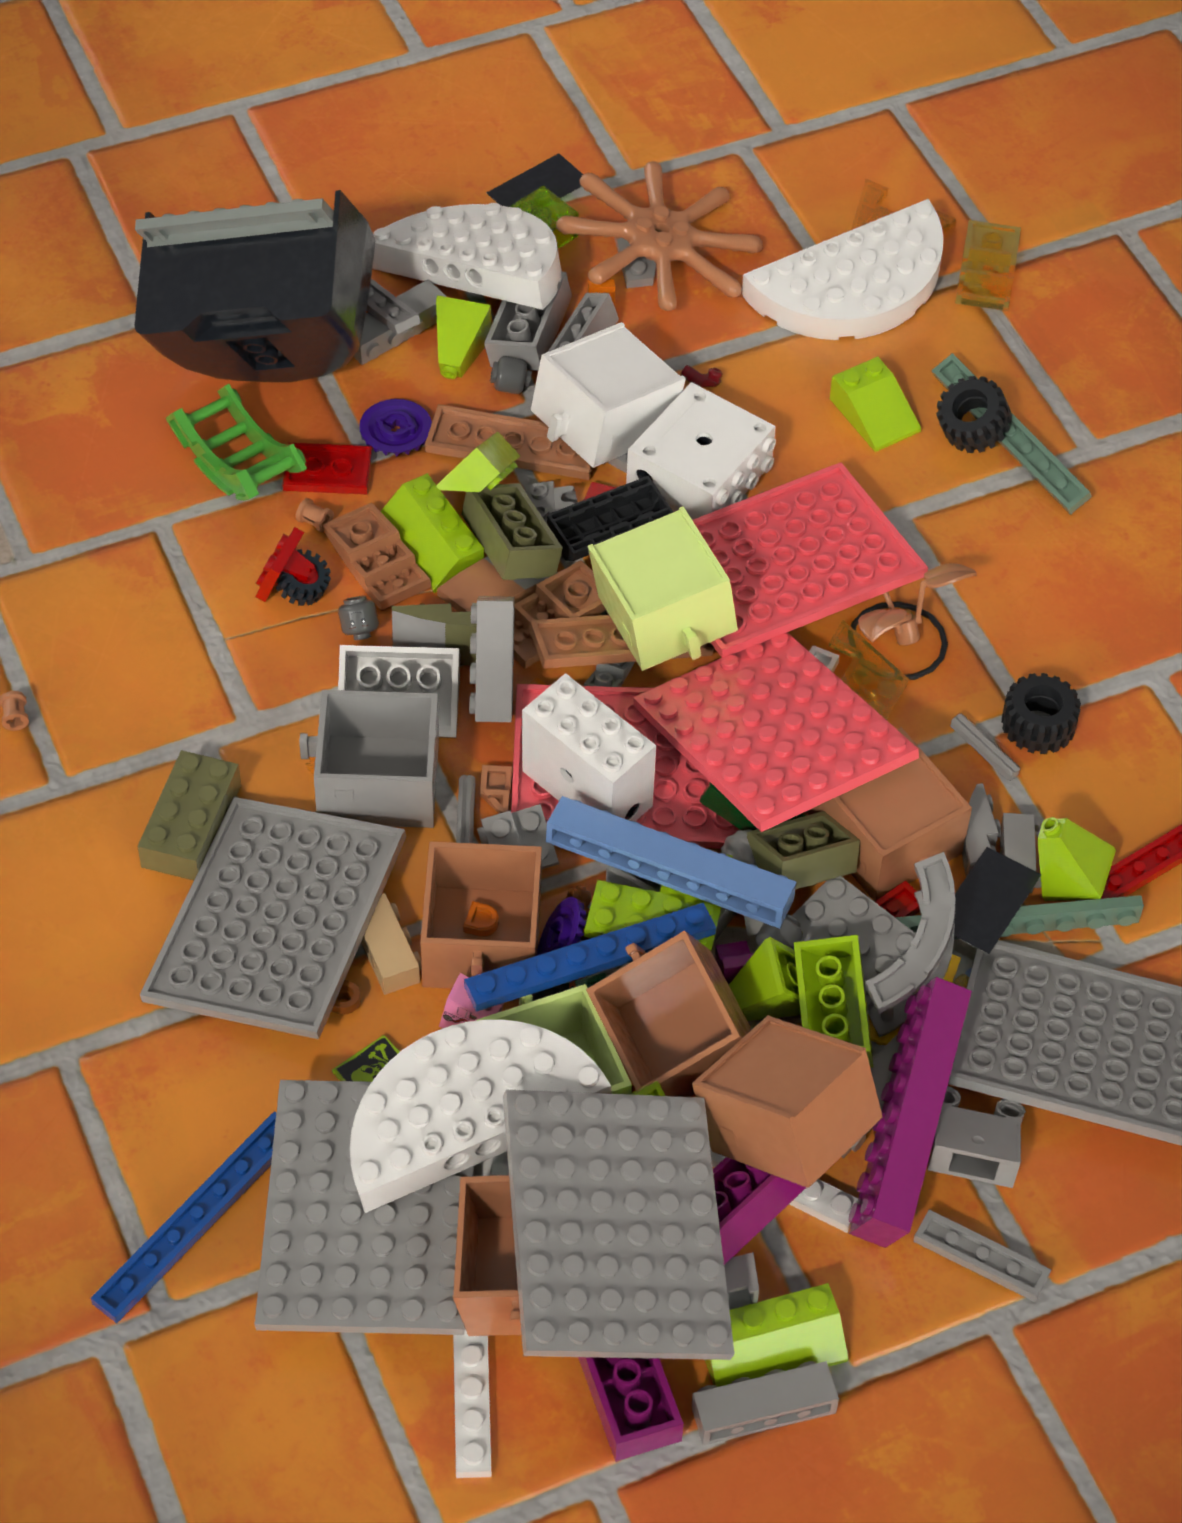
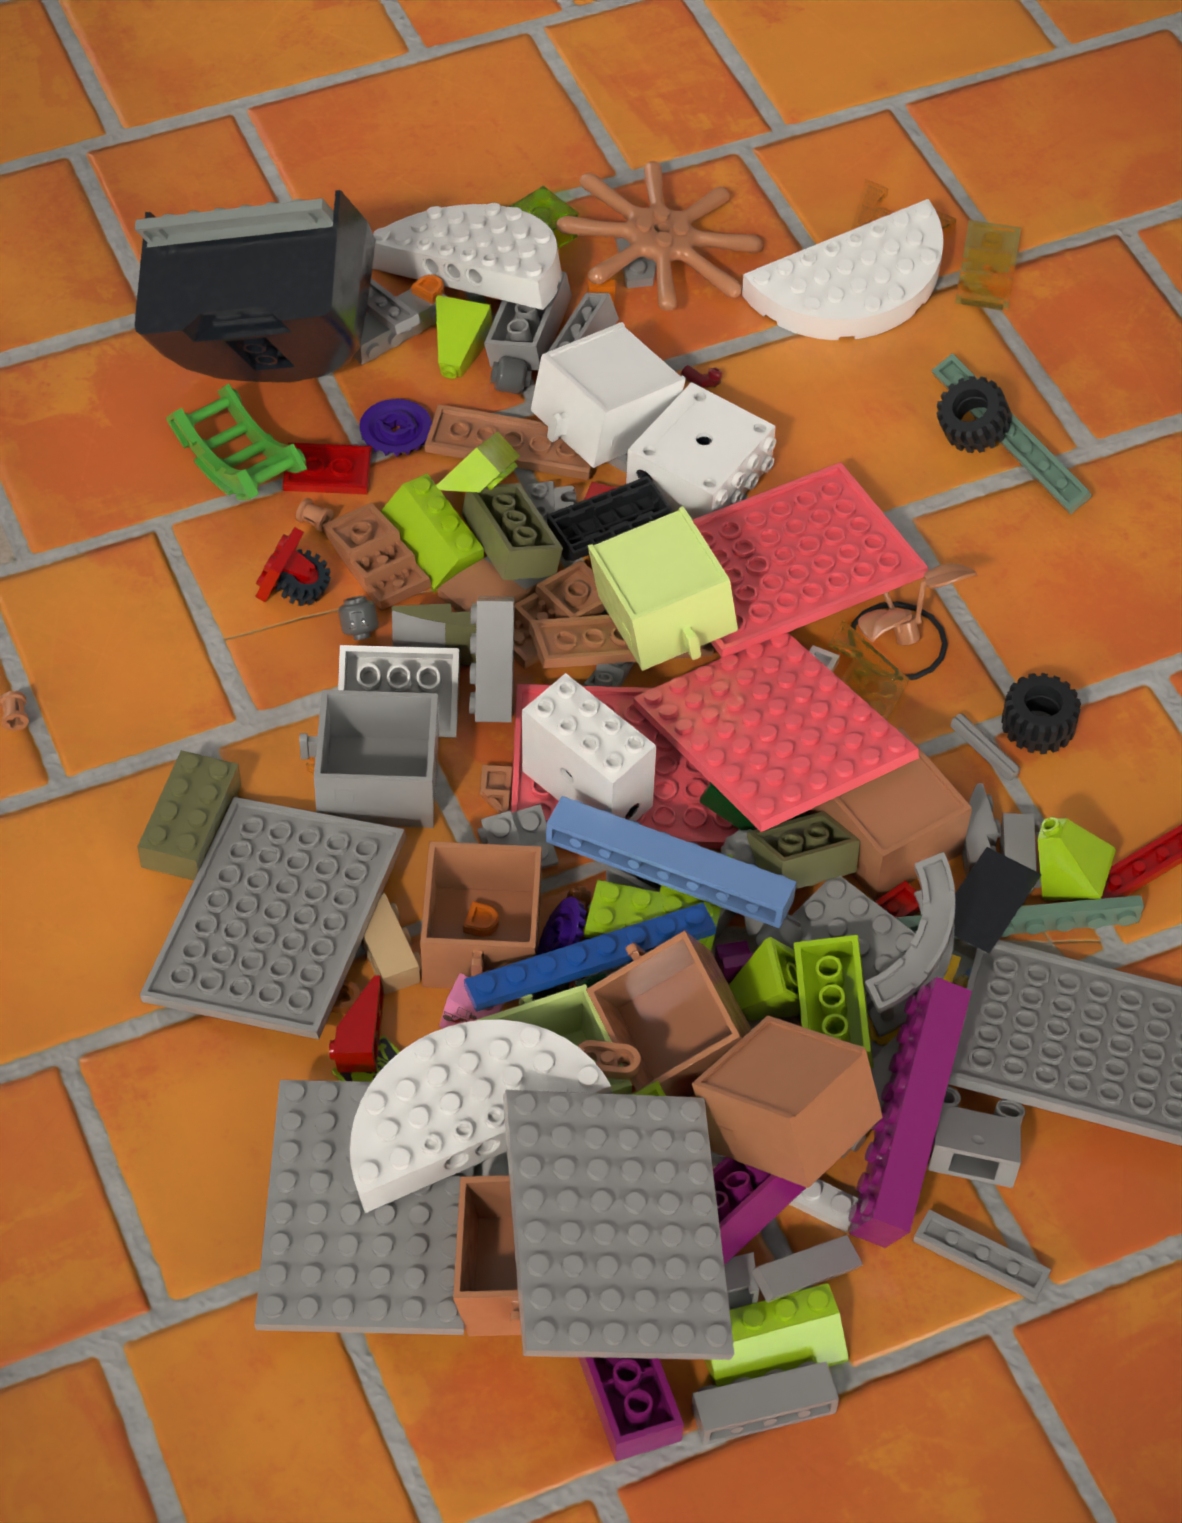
blue plate [91,1111,276,1323] -> none
white plate [453,1329,491,1478] -> none
light grey axle [456,775,475,843] -> none
black sticker [486,153,583,214] -> none
lime slope [829,357,921,452] -> none
none -> red slope [329,975,384,1073]
none -> orange tile [411,275,444,304]
none -> nougat plate [578,1040,641,1080]
none -> light grey tile [751,1235,863,1302]

